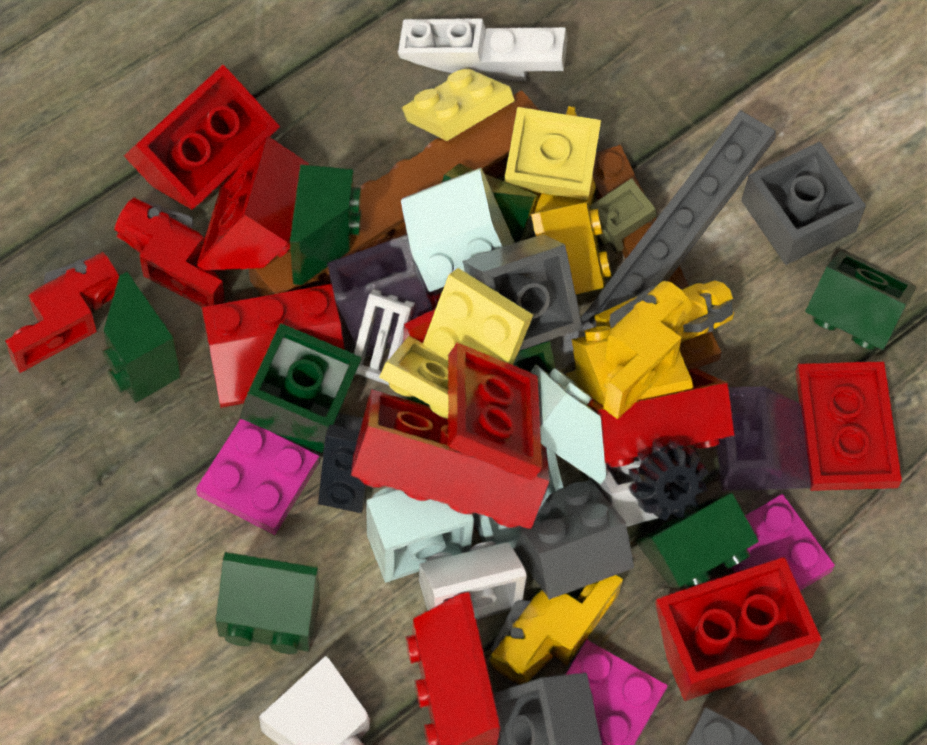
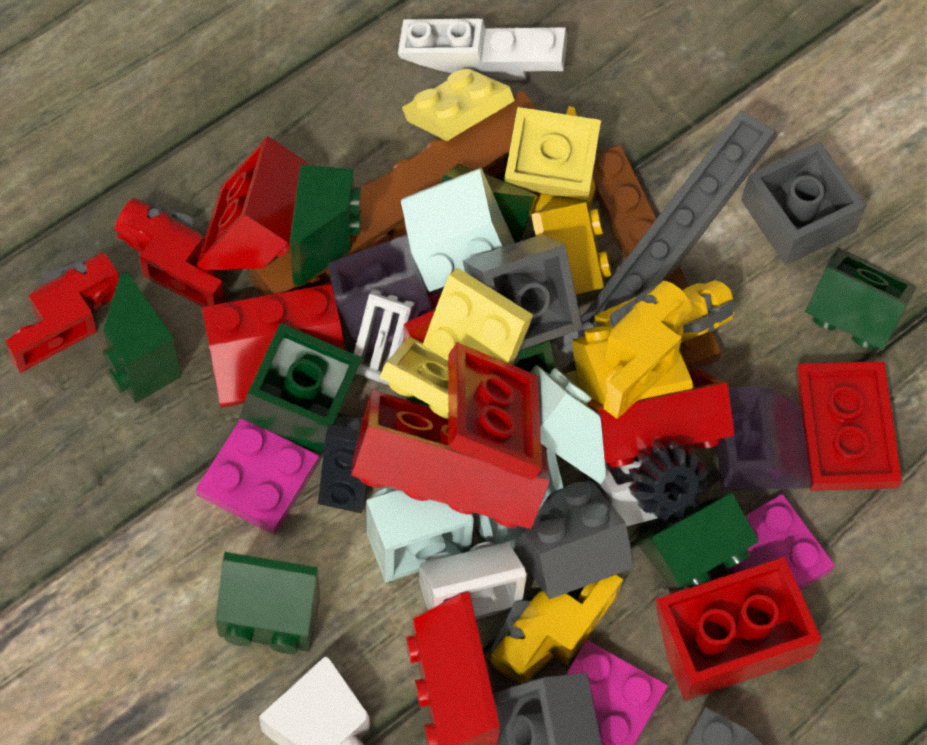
red slope [124,64,280,210] -> none
olive bracket [590,178,657,254] -> none

